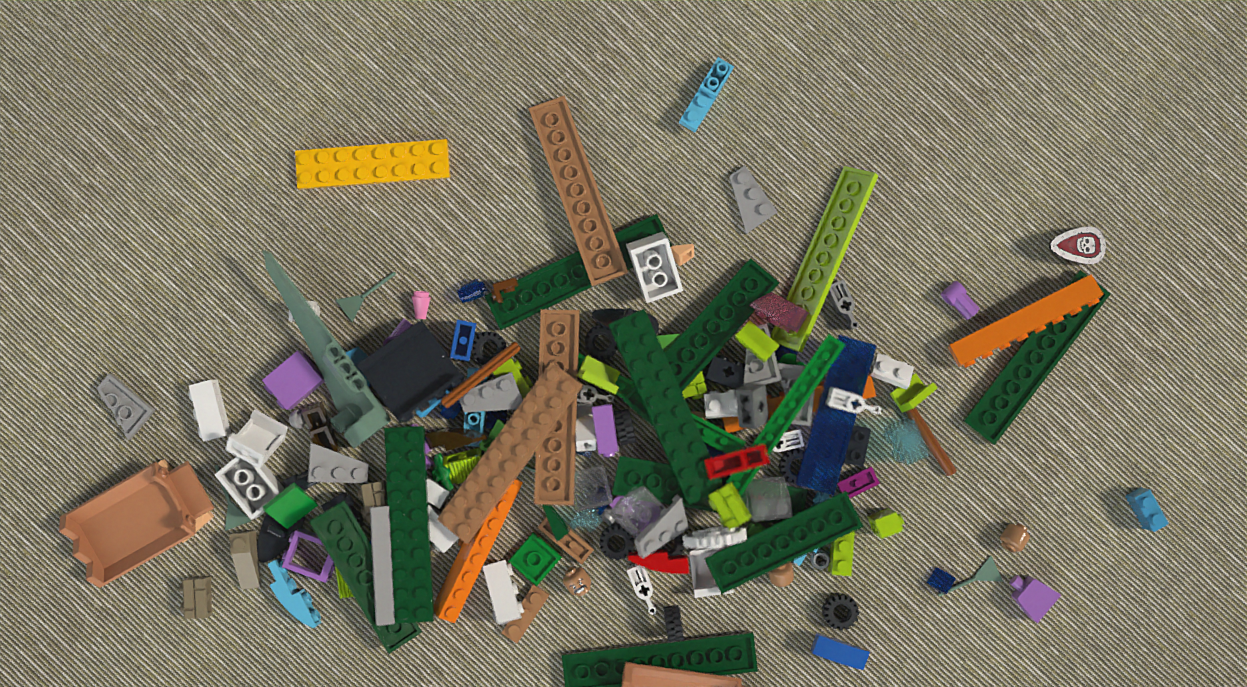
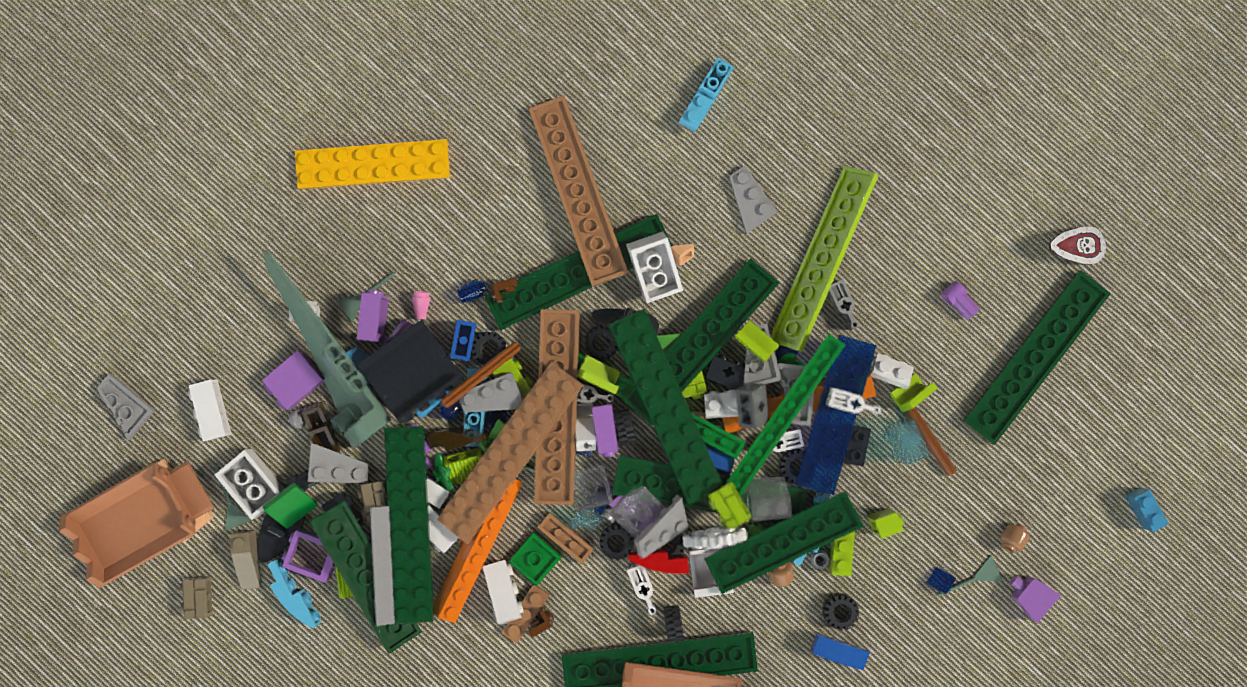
white panel [226,410,288,468] -> none
dark green slope [542,504,570,542] -> none
medium nougat head [563,567,591,596] -> none
red slope [705,444,770,479] -> none
clear pink slope [750,292,809,333] -> none
magenta plate [836,466,880,498] -> none
orange brick [948,274,1104,368] -> none
none -> medium lavender window [357,290,389,342]
none -> reddish brown bracket [528,606,554,638]

